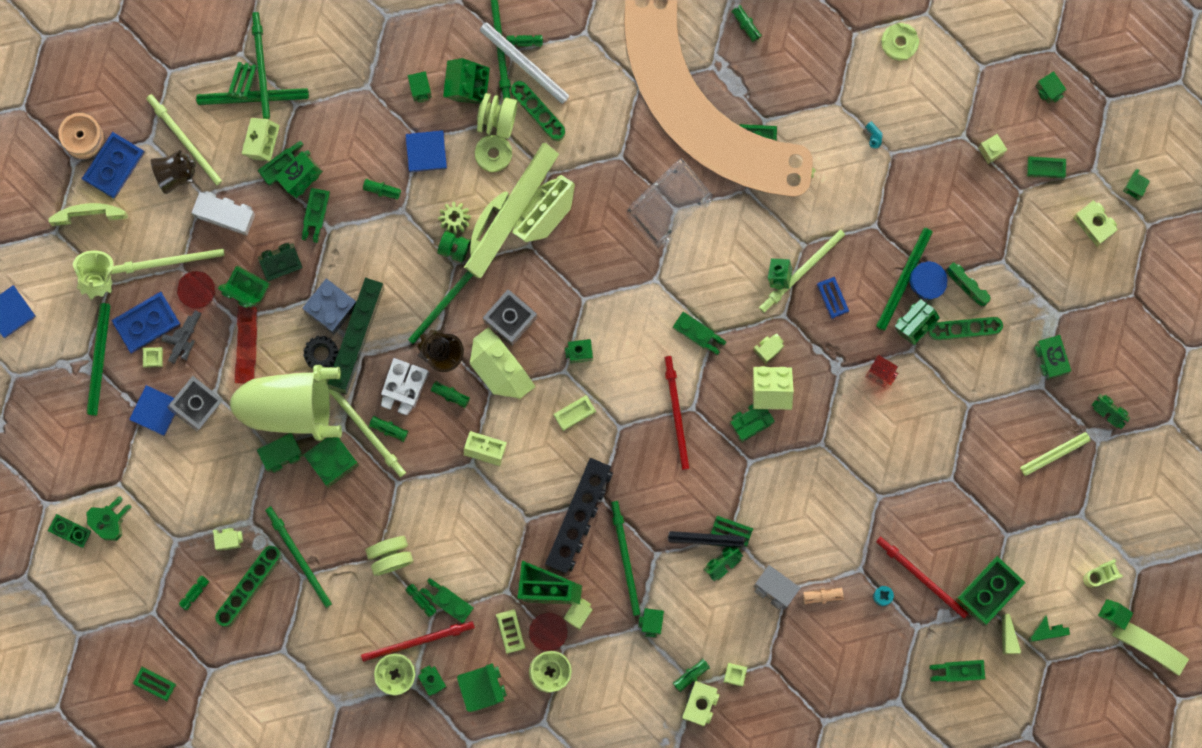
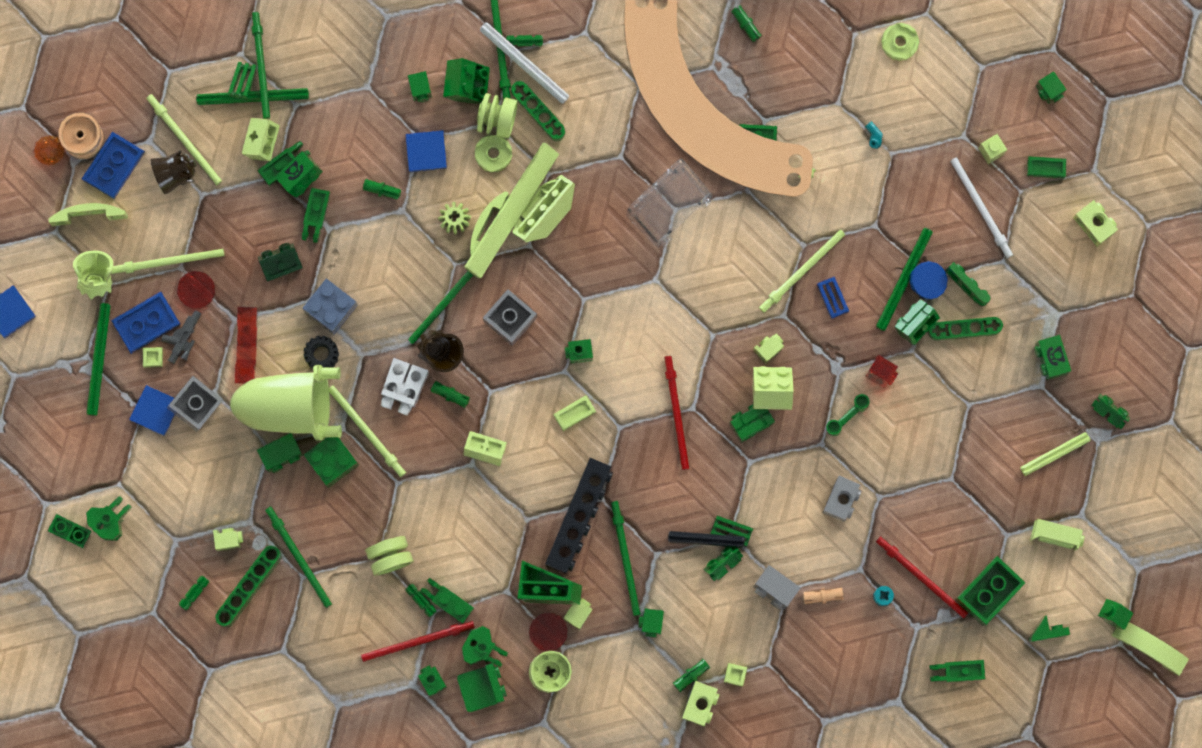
green tile [132,667,177,702] -> none
white brick [192,191,255,236] -> none
green bracket [218,266,270,308] -> none
dark green brick [327,277,384,395] -> none
green pin [369,416,409,442] -> none
yellowish green wheel [374,653,416,695] -> none
green wheel [437,231,471,263] -> none
yellowish green wedge [470,327,535,399] -> none
yellowish green slope [496,609,525,654] -> none
green hinge [672,312,727,355] -> none
green brick [768,258,792,290] -> none
yellowish green slope [1002,614,1021,654] -> none
yellowish green piece [1083,559,1123,588] -> none
green panel [1123,168,1150,200] -> none
none -> clear orange gear [33,135,65,165]
none -> green hinge [462,626,508,668]
none -> light grey brick [823,476,861,522]
none -> green bar [826,394,870,436]
none -> white bar [950,157,1013,259]
none -> yellowish green window [1030,519,1085,551]

